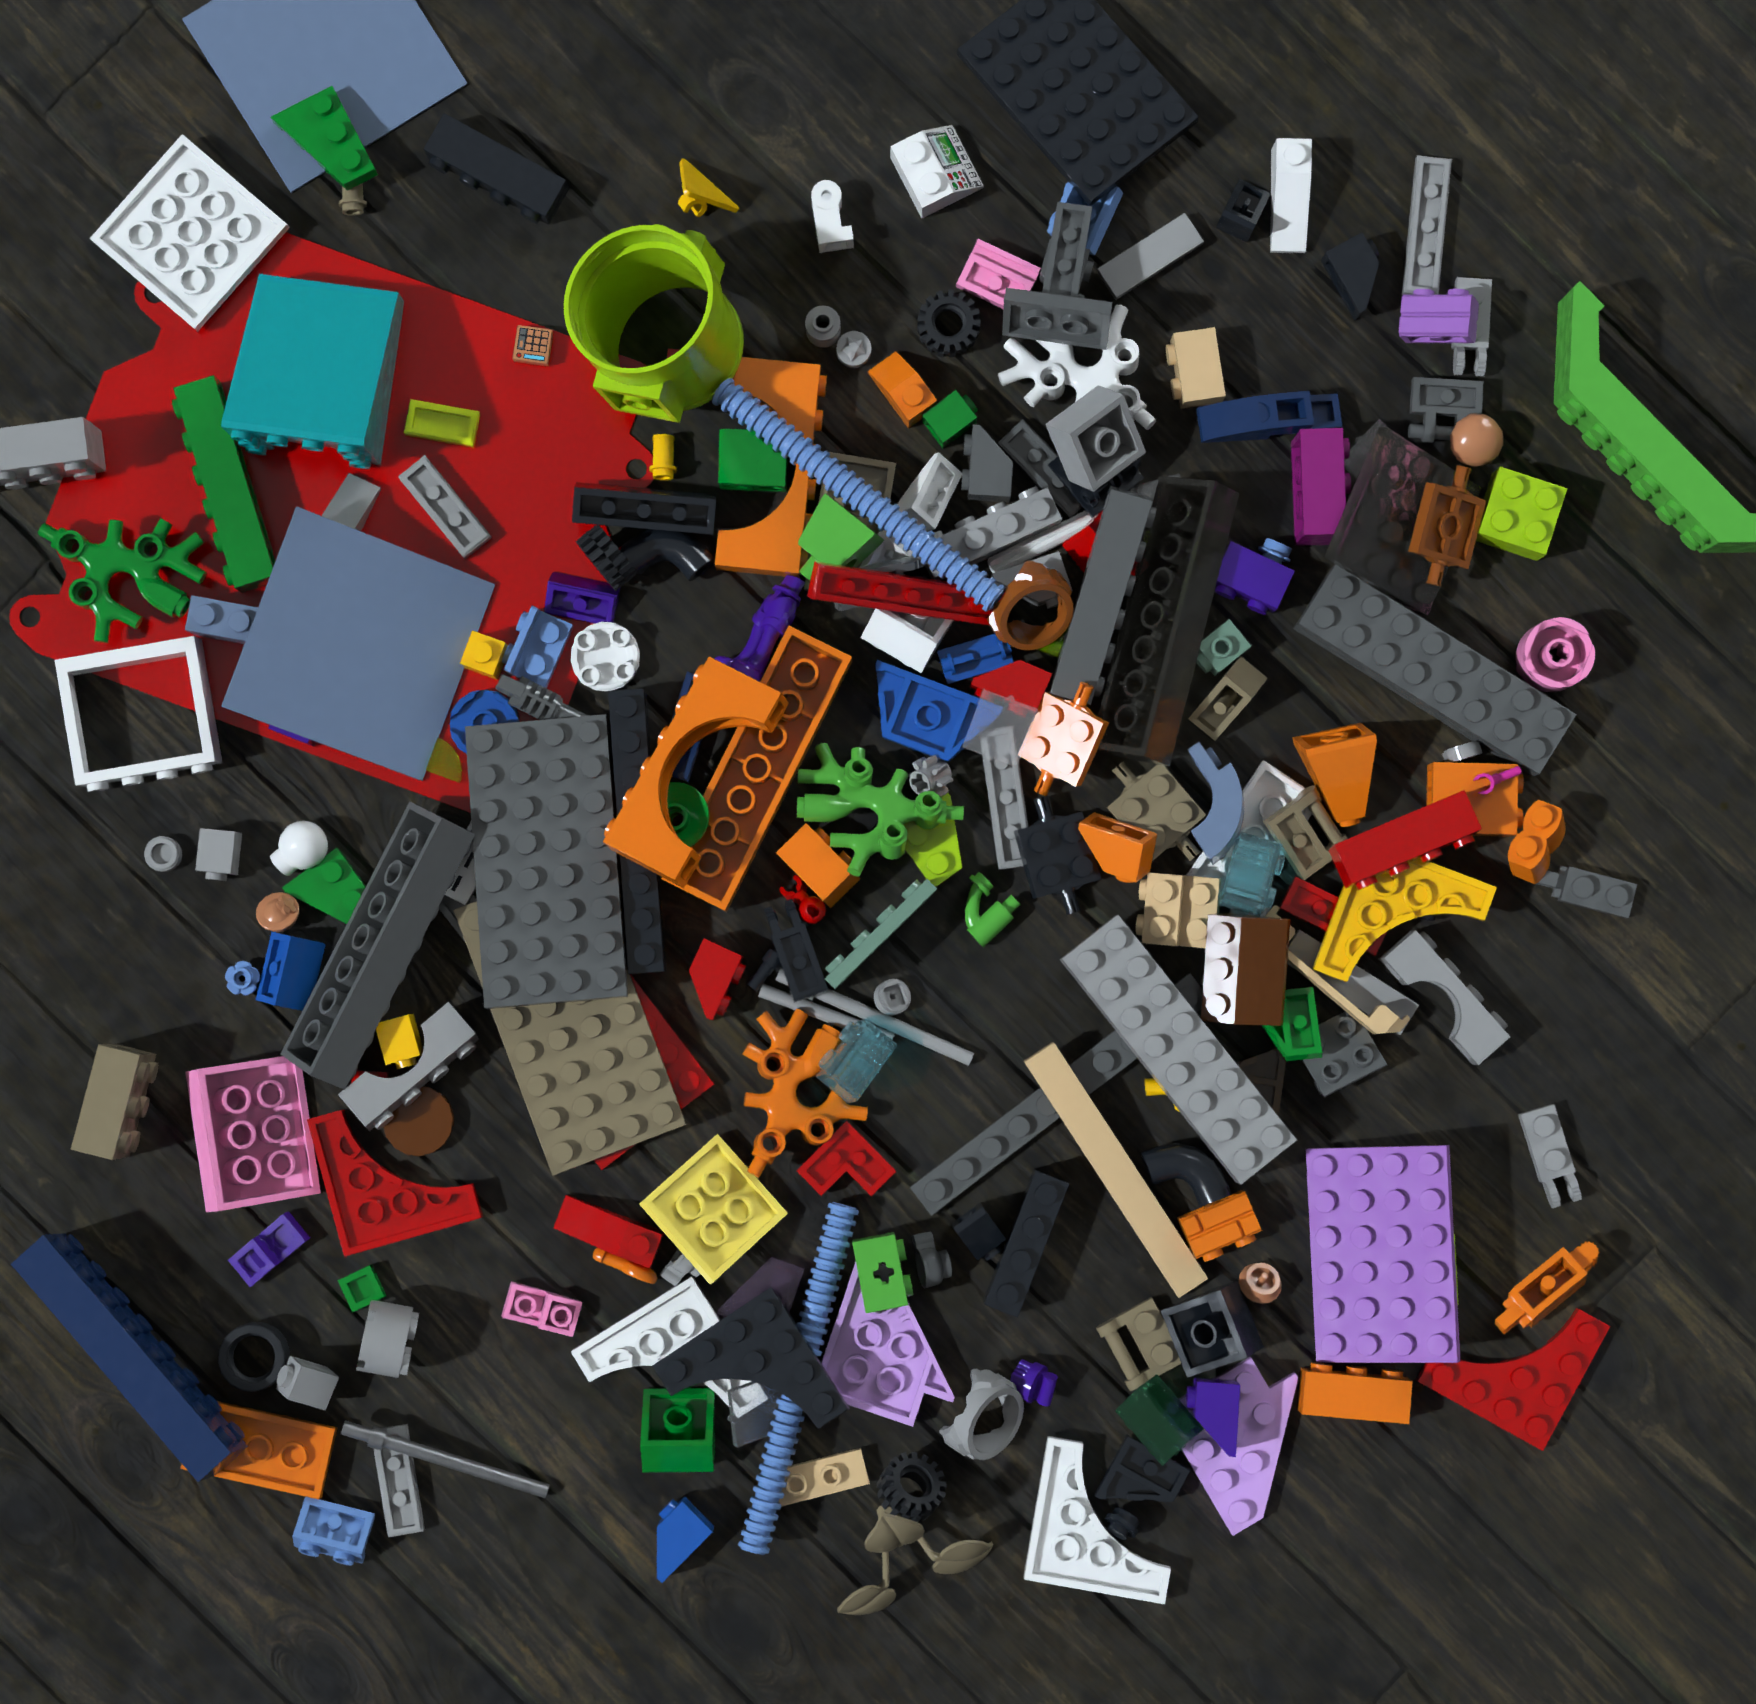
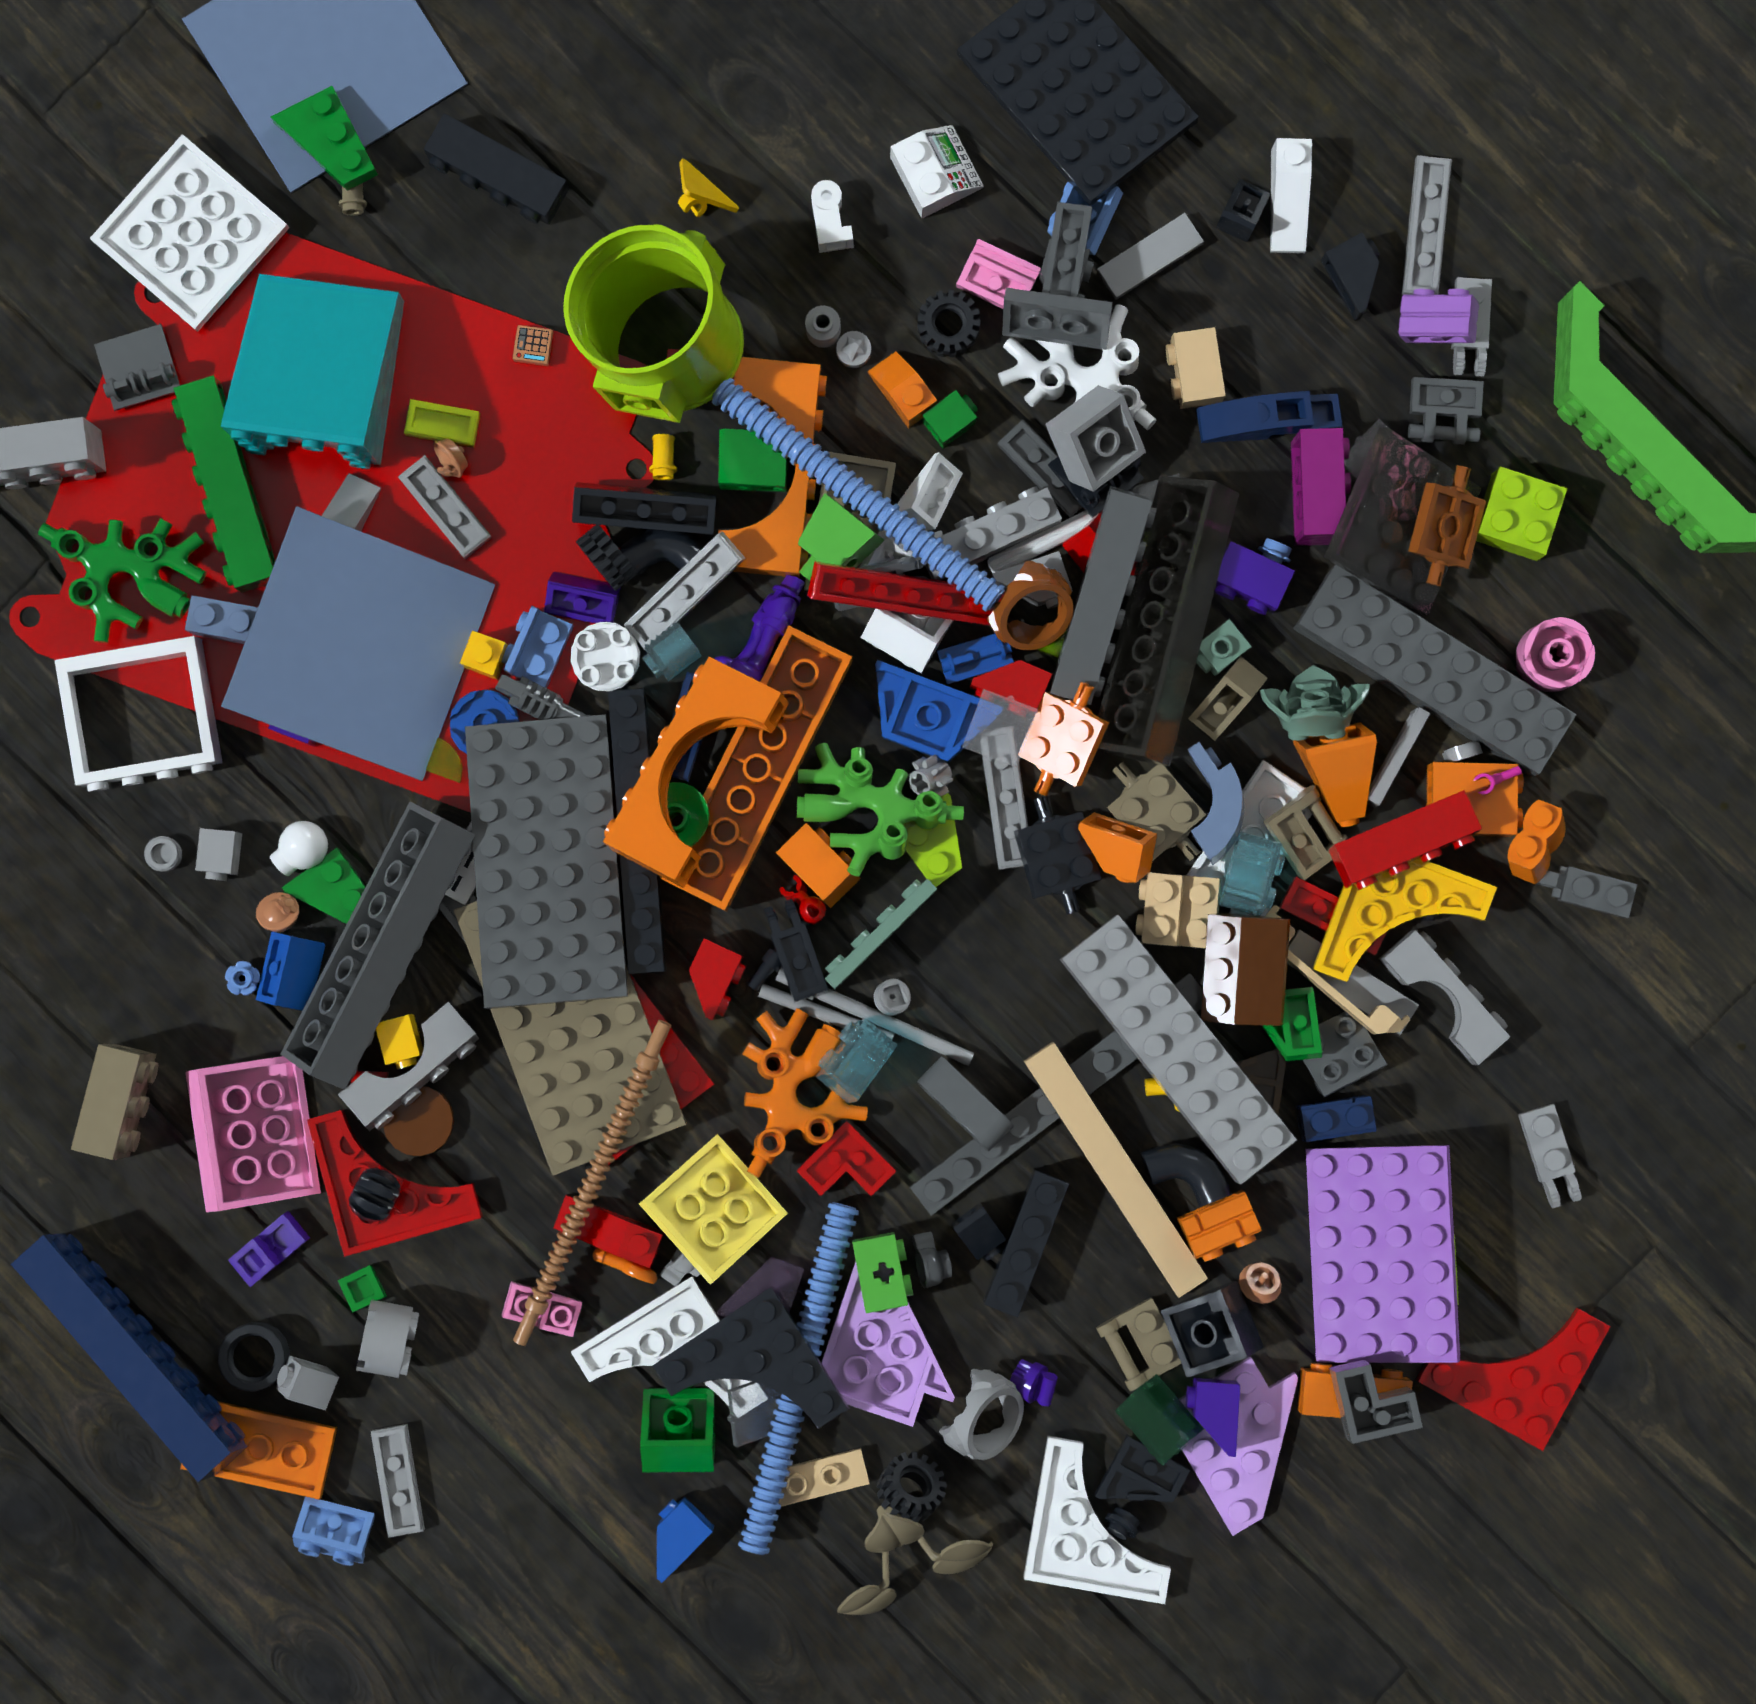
flat silver bar [341,1420,550,1498] -> none
dark grey slope [961,424,1013,503] -> none
bright green plant [965,872,1021,947] -> none
nougat hair [1450,413,1503,467] -> none
orange hinge [1494,1241,1600,1335] -> none
none -> dark grey hinge [94,324,180,411]
none -> black piece [349,1168,400,1222]
none -> nougat hat [433,438,468,478]
none -> medium nougat hose [513,1020,671,1346]
none -> light grey tile [624,532,746,651]
none -> clear light blue brick [642,622,701,681]
none -> dark grey beam [917,1056,1014,1152]
none -> sand green brick [1260,664,1370,741]
none -> dark blue brick [1295,1095,1376,1142]
none -> dark grey brick [1329,1360,1423,1444]
none -> light grey tile [1367,707,1430,808]

